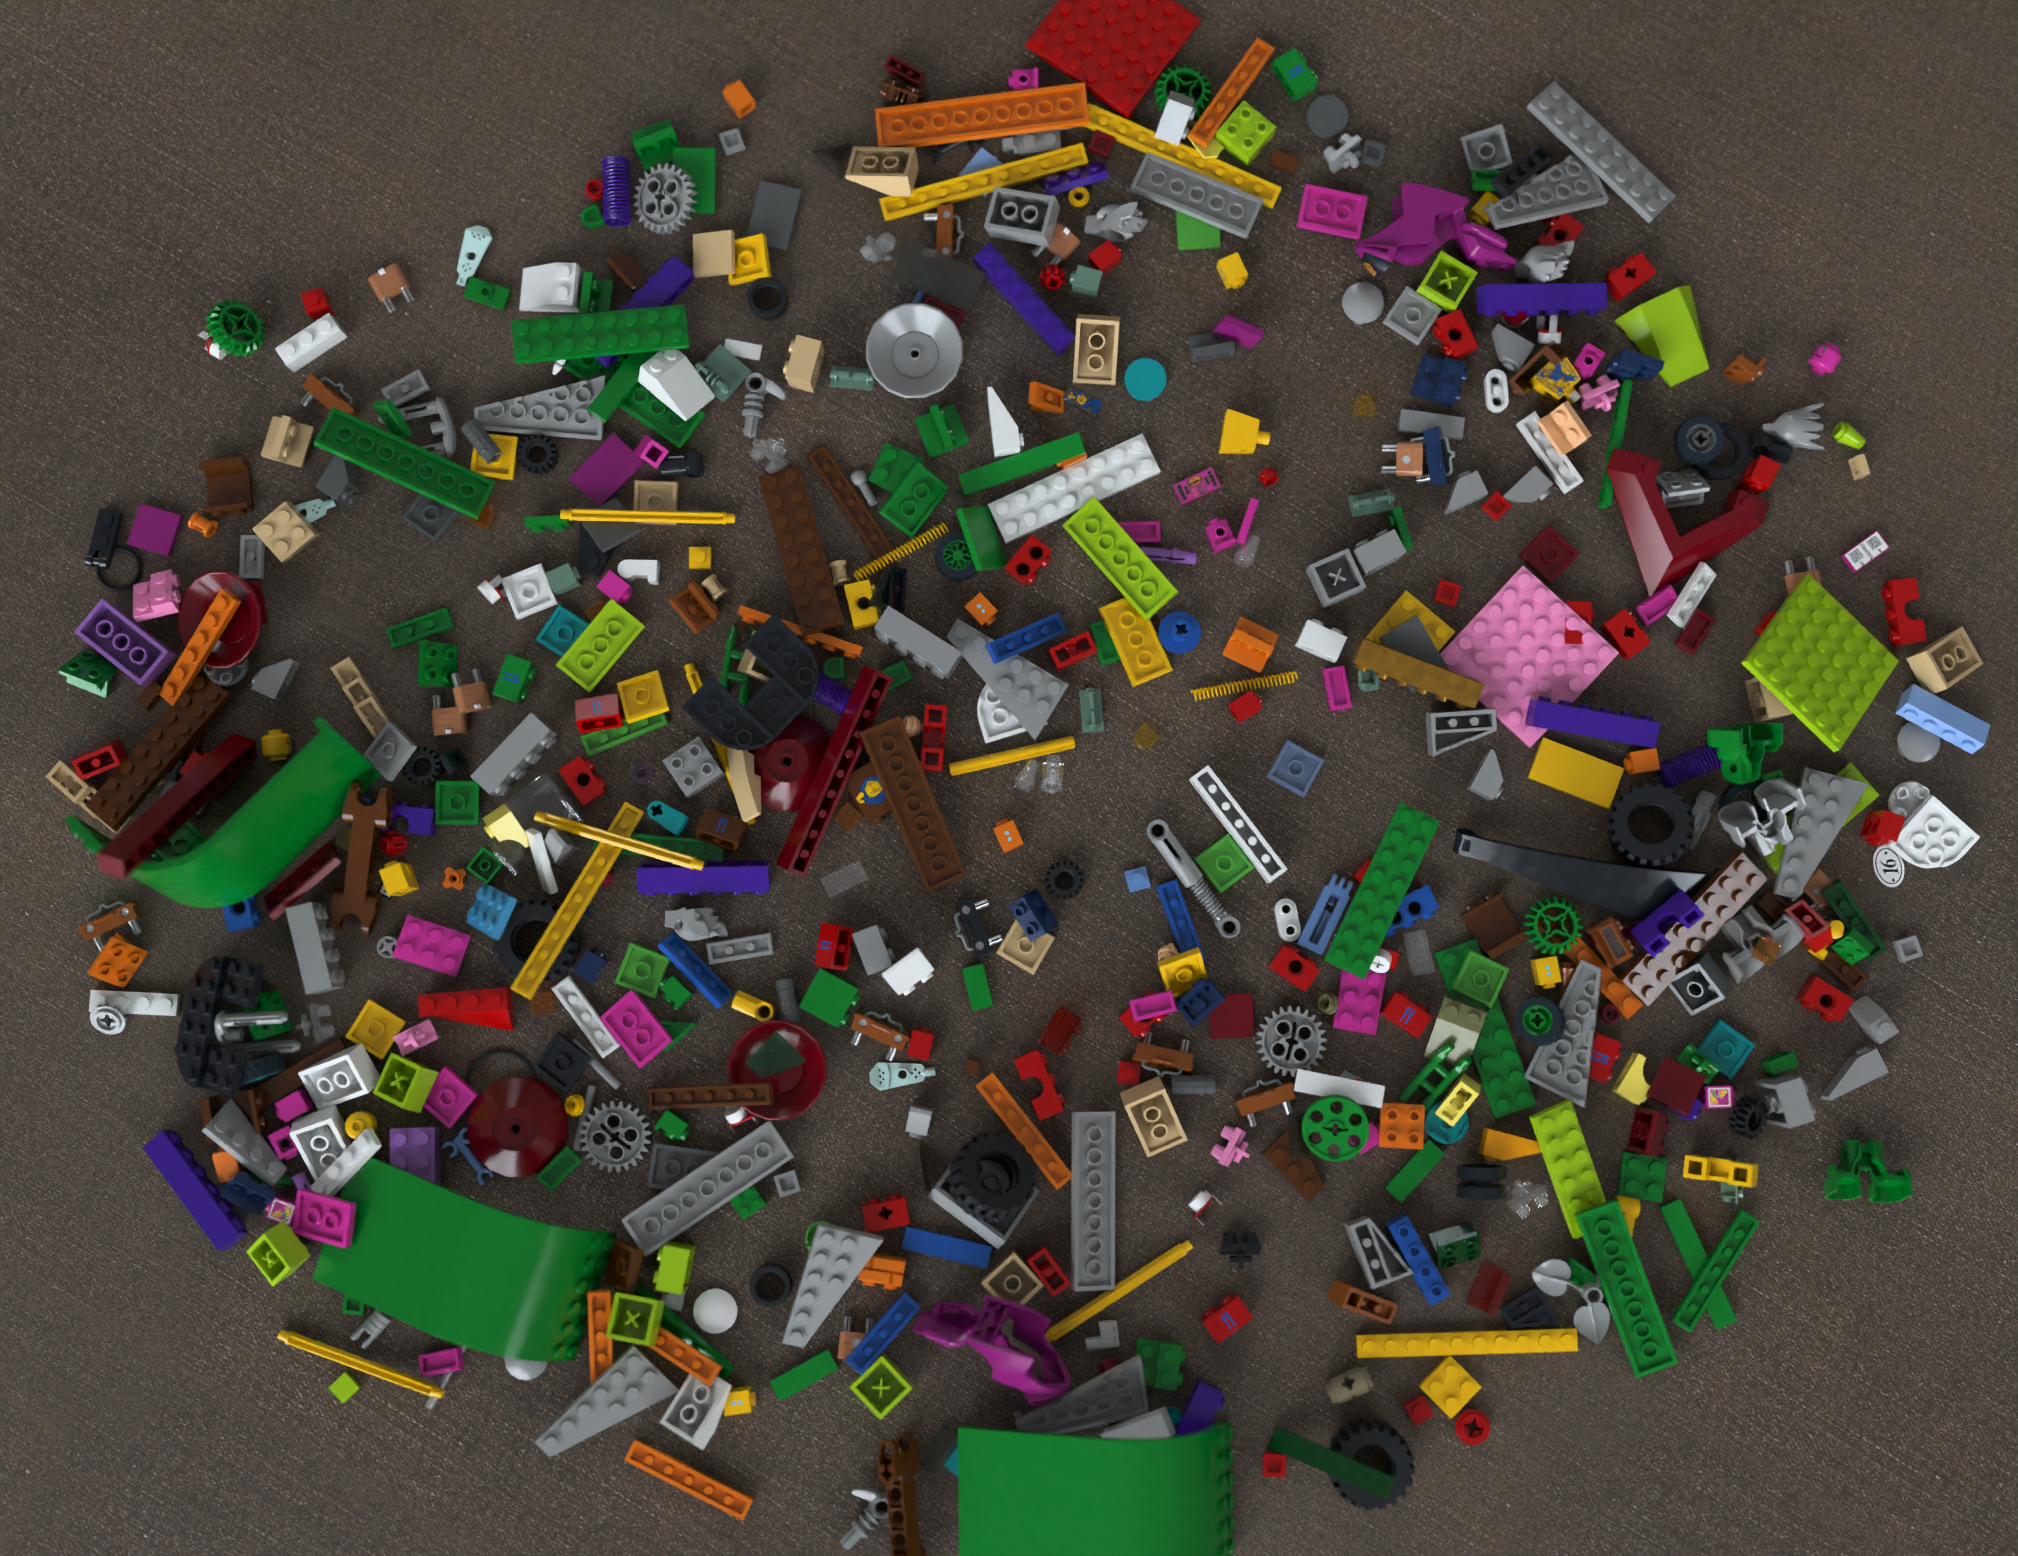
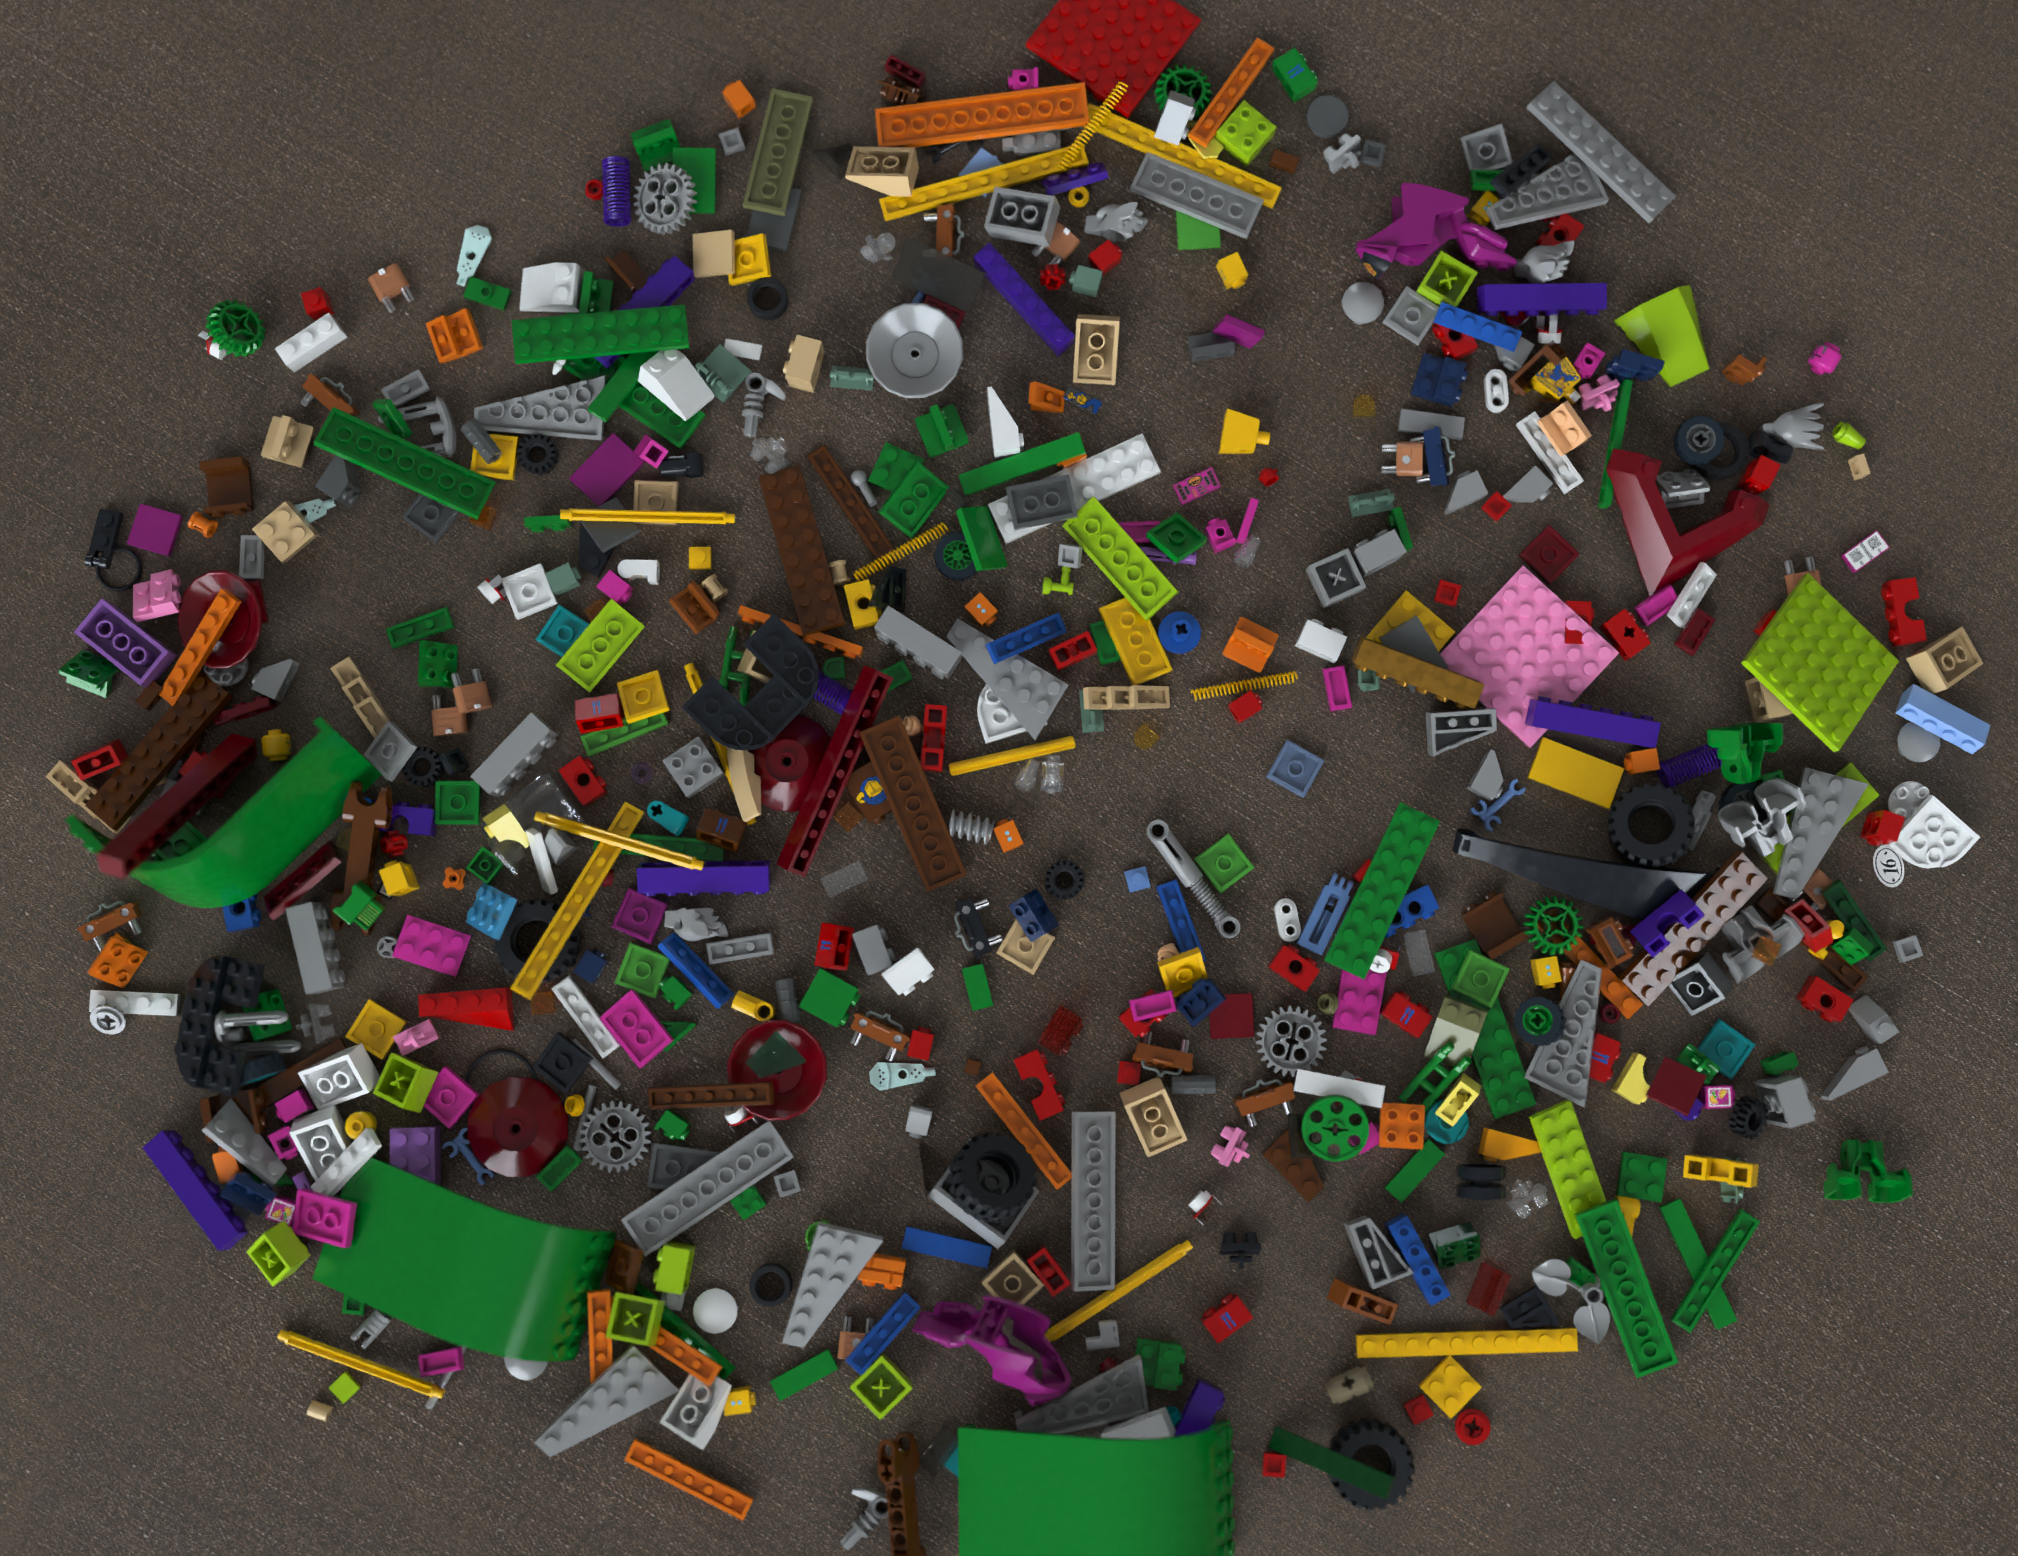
green brick [492,653,537,705] -> none
green tile [580,203,606,229] -> none
red brick [862,1193,911,1233] -> none
red brick [1004,535,1052,587] -> none
dark red plate [1087,129,1115,159] -> none
teal tile [1124,358,1167,401] -> none
white brick [1189,765,1288,883] -> none
dark pink plate [1296,184,1368,240] -> none
red brick [1602,252,1657,303] -> none
dark red slope [1626,1107,1669,1158] -> none
none -> dark red hinge [214,695,277,726]
none -> tan hinge [307,1400,333,1422]
none -> green piece [333,880,386,931]
none -> orange slope [426,308,483,363]
none -> magenta tile [611,887,669,944]
none -> olive plate [743,88,813,216]
none -> light grey piece [948,809,995,845]
none -> dark grey plate [1006,474,1078,530]
none -> lime piece [1042,566,1074,595]
none -> yellow piece [1056,82,1128,171]
none -> light grey plate [1058,543,1083,568]
none -> tan slope [1083,685,1170,710]
none -> green plate [1146,512,1207,564]
none -> blue plate [1433,301,1522,352]
none -> medium blue bar [1469,779,1526,832]

